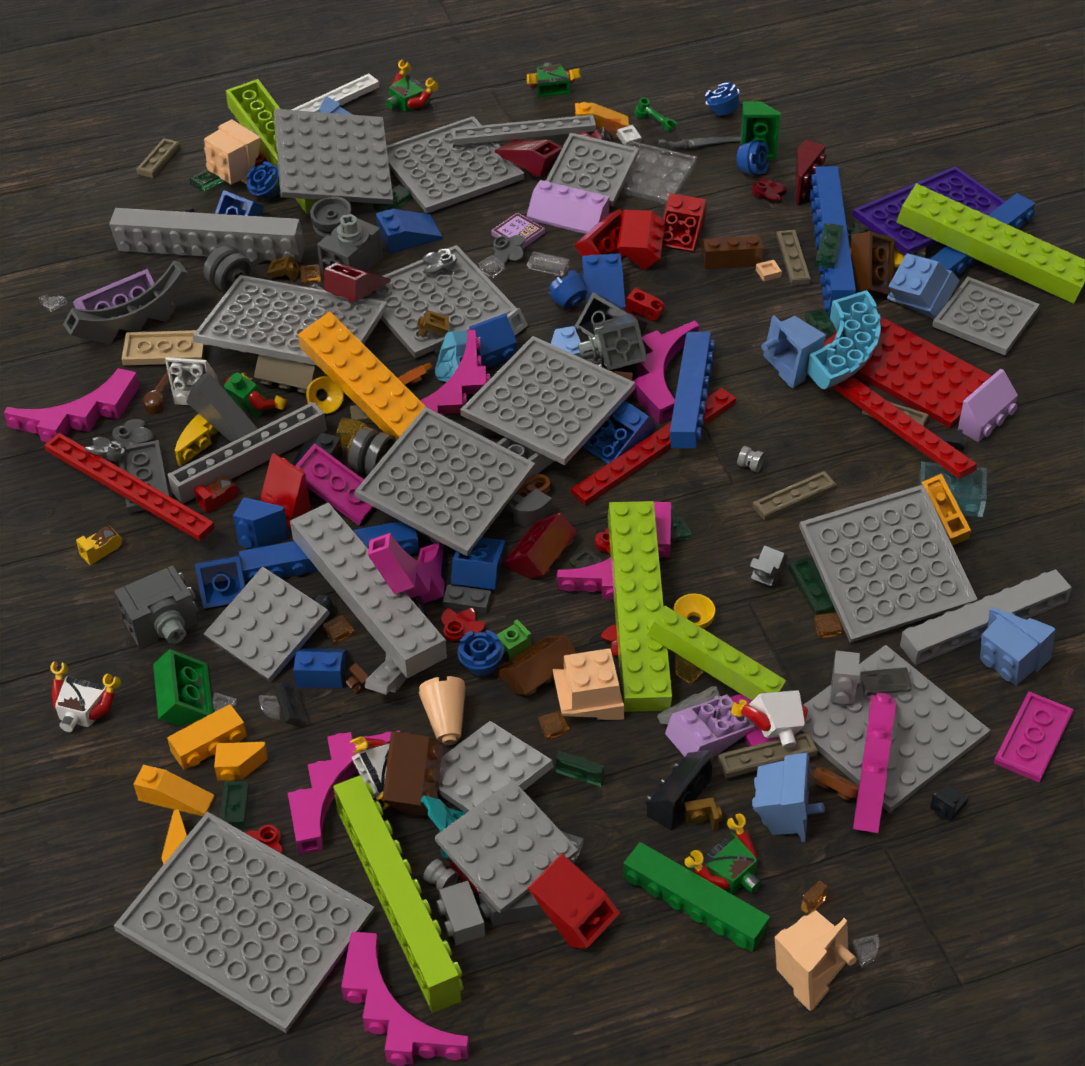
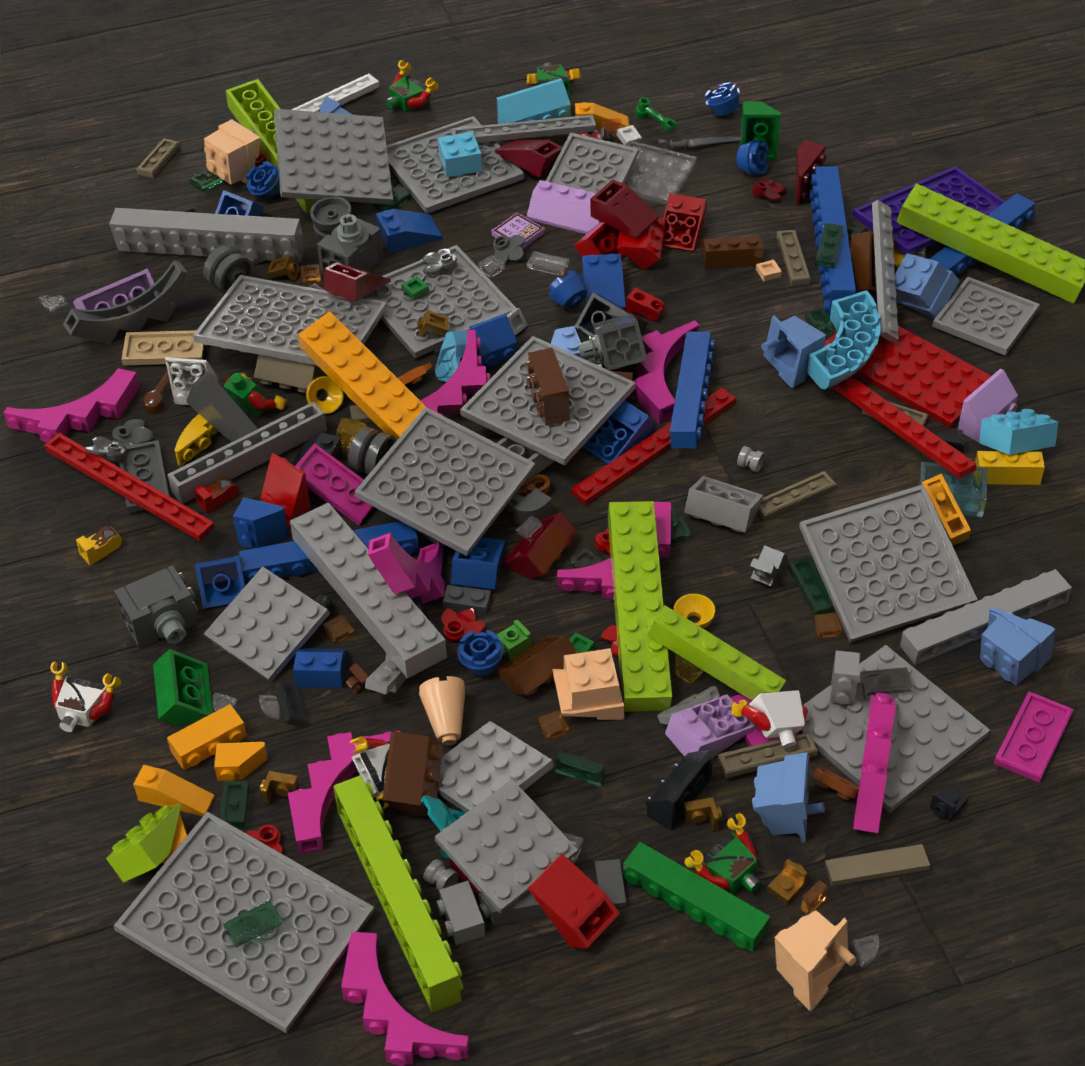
none -> lime slope [106,803,181,883]
none -> clear green plate [223,900,282,948]
none -> pearl gold bracket [260,771,299,804]
none -> green tile [401,276,429,300]
none -> medium azure brick [437,132,482,177]
none -> medium azure slope [497,78,571,124]
none -> clear tile [515,516,543,539]
none -> reddish brown brick [525,347,570,426]
none -> green tile [570,632,595,653]
none -> dark red slope [590,179,659,238]
none -> dark grey tile [595,859,626,908]
none -> light grey slope [684,476,763,532]
none -> pearl gold bracket [767,859,808,906]
none -> dark tan tile [825,844,930,886]
none -> light grey plate [872,200,899,343]
none -> yellow brick [974,451,1045,485]
none -> medium azure brick [979,409,1058,455]

